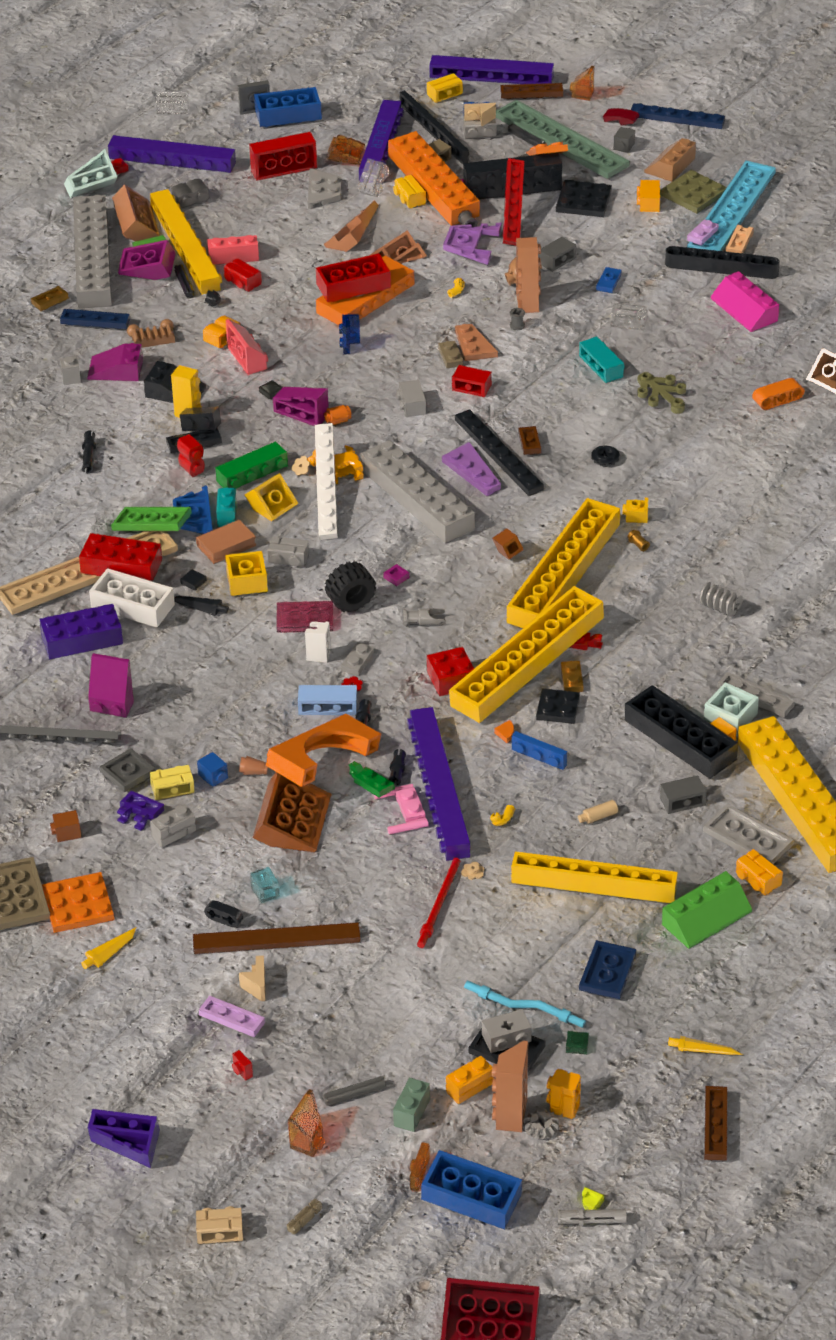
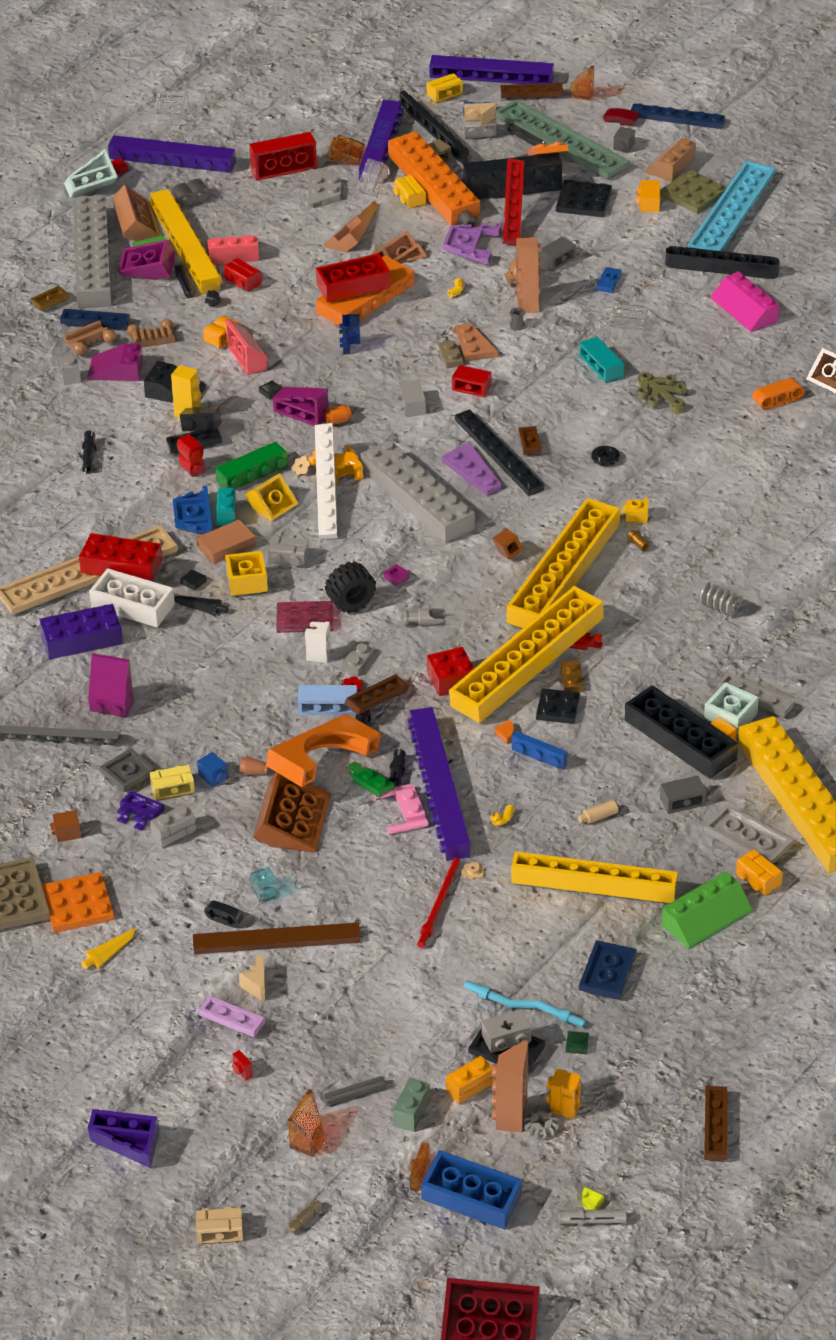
bright green plate [111,507,192,531] -> none
dark grey plate [238,80,270,115] -> none
blue brick [254,87,322,127] -> none
yellow bar [668,1036,743,1055] -> none
lavender plate [687,219,719,246] -> none
light nougat plate [726,225,754,253] -> none
none -> medium nougat gear [64,320,117,355]
none -> reddish brown plate [344,674,410,715]

